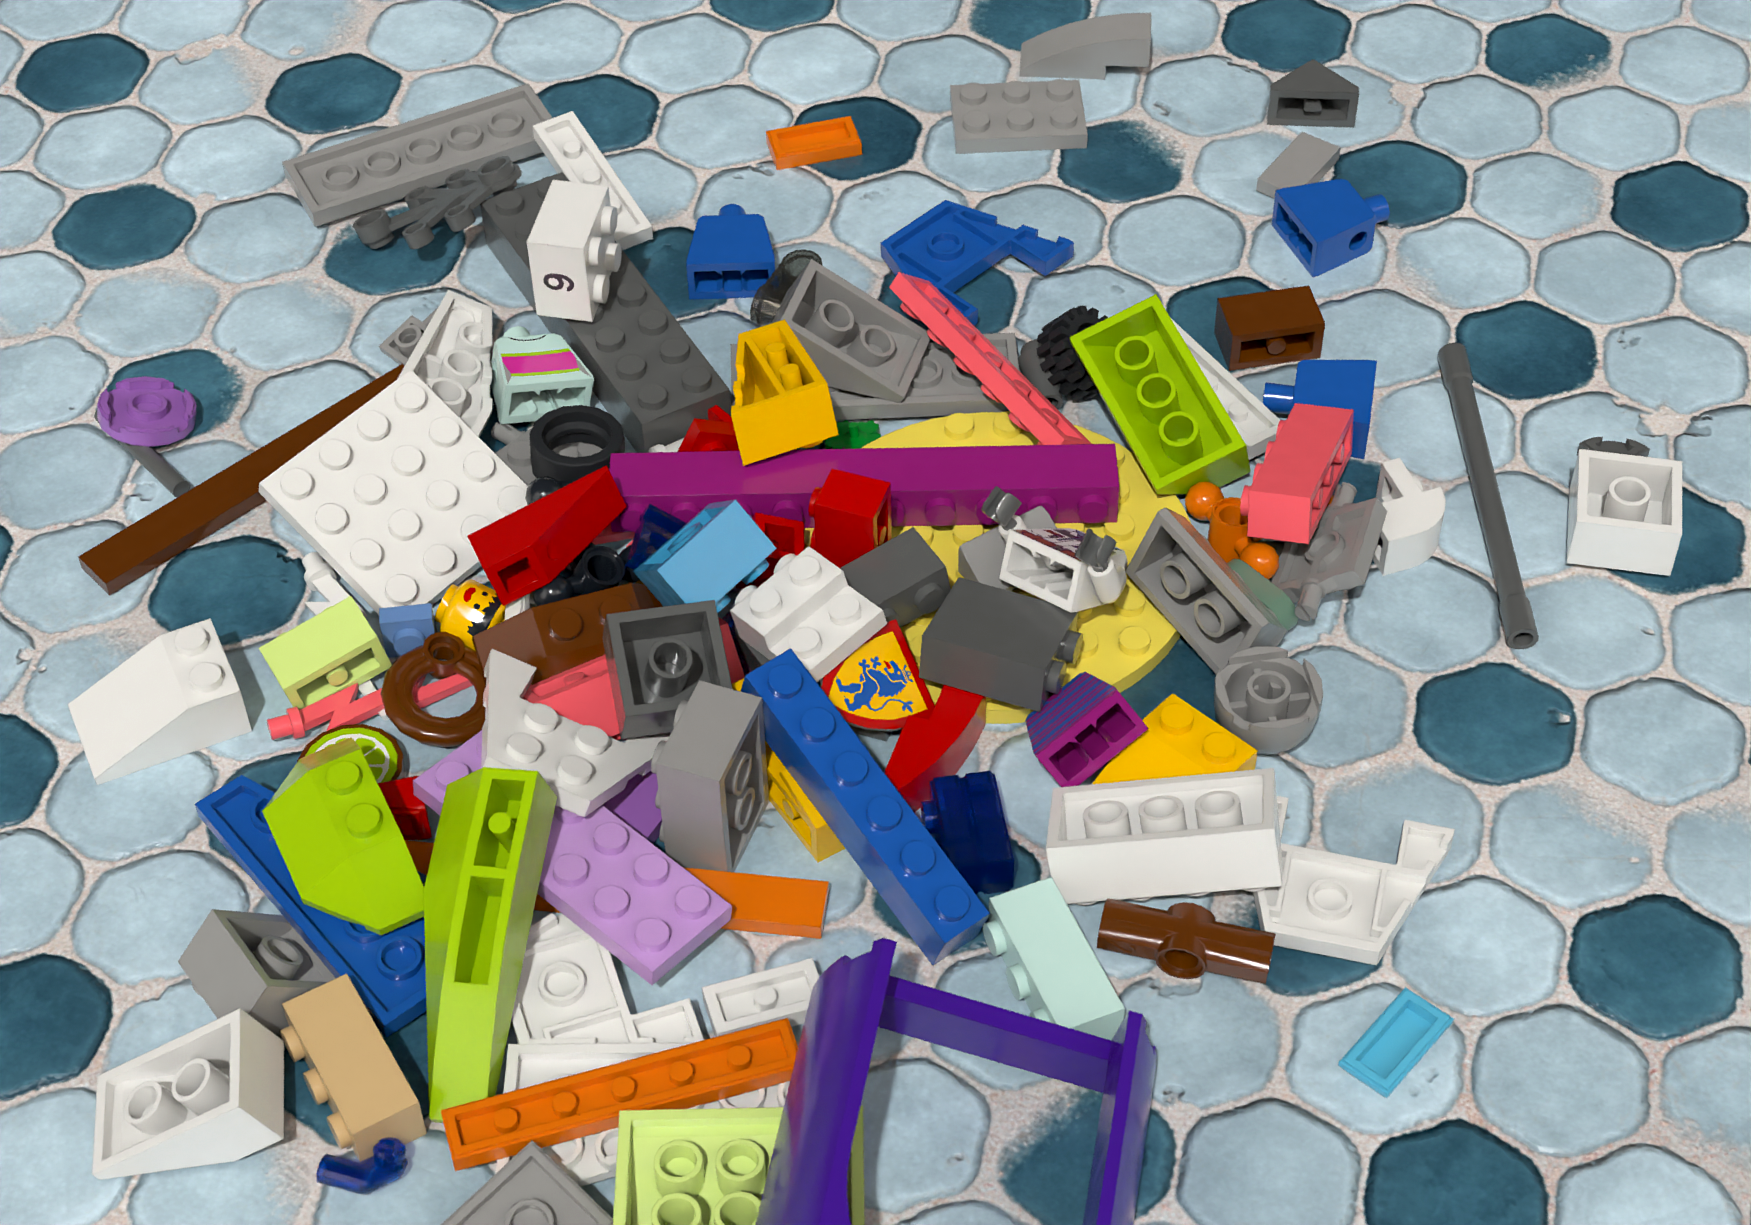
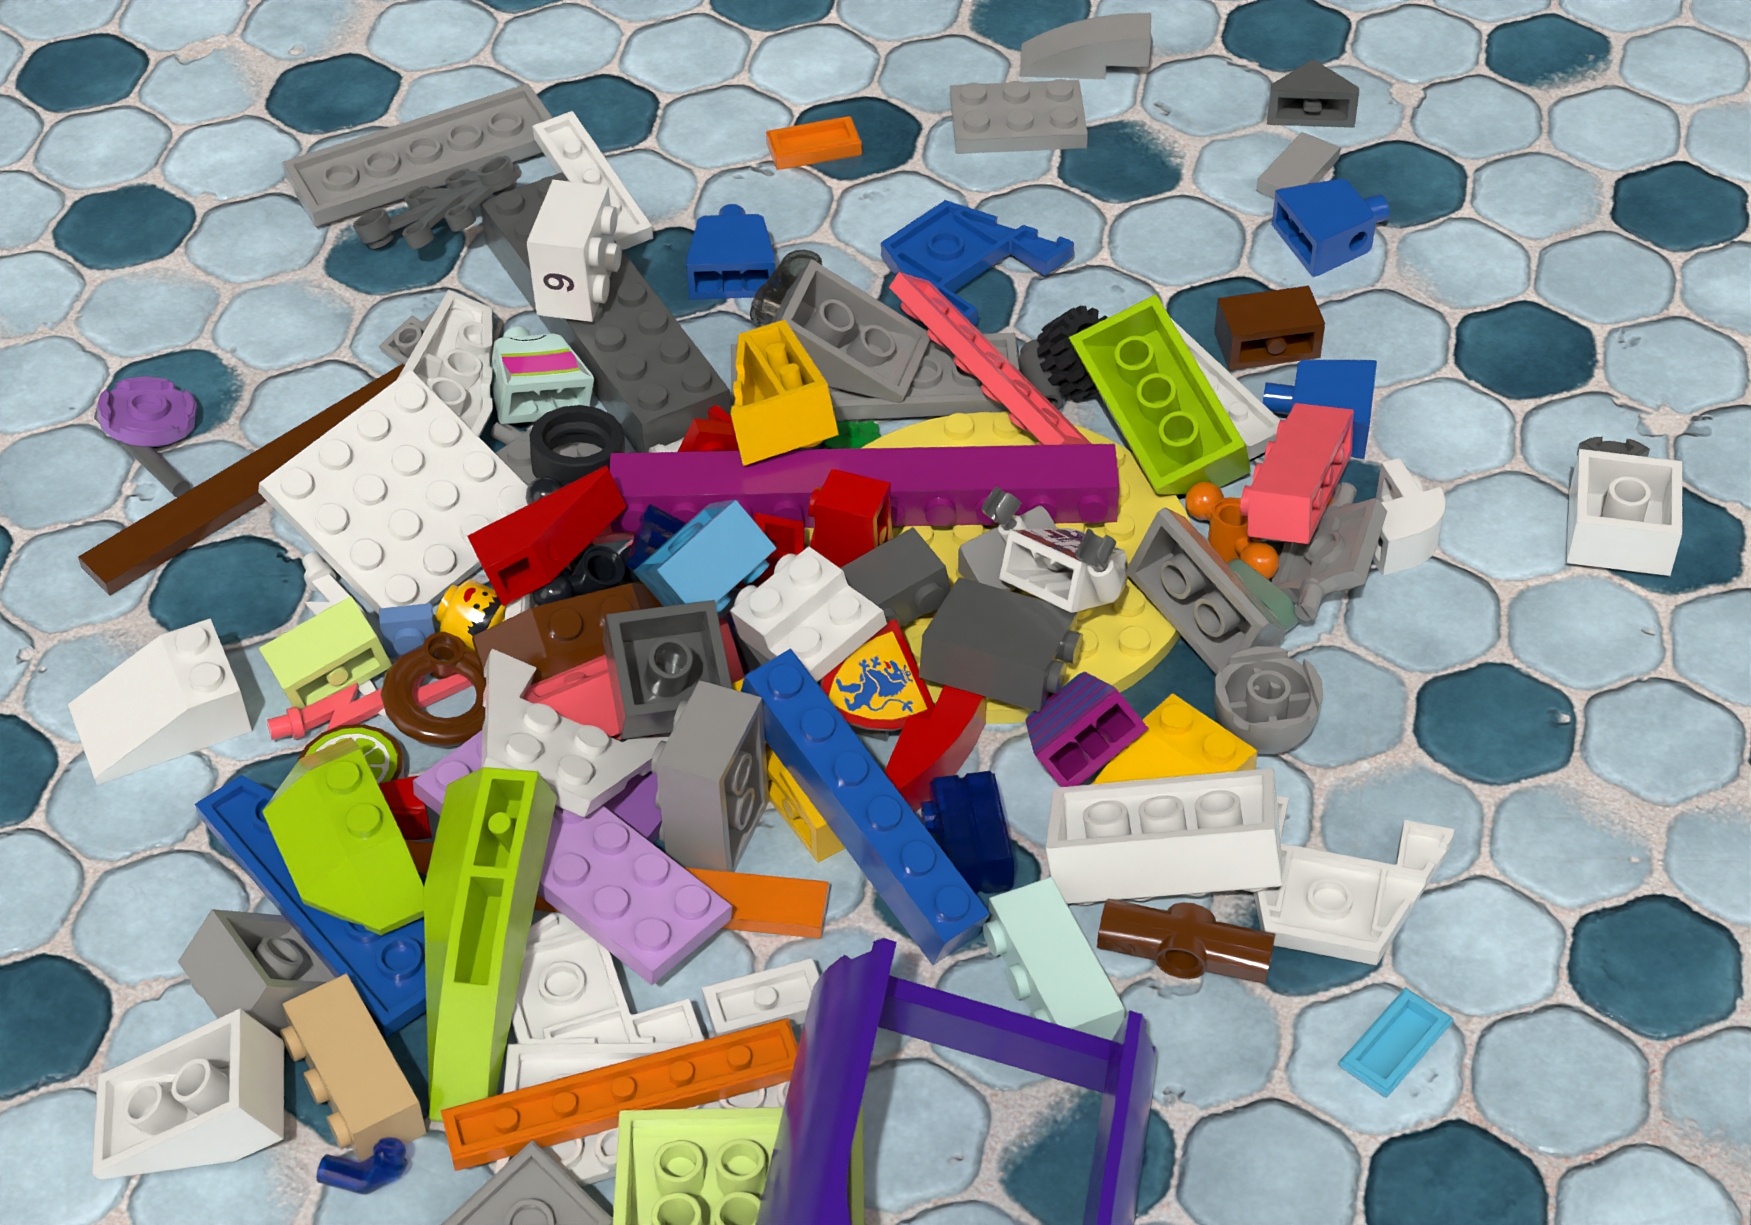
dark grey piece [1438,343,1539,649] -> none

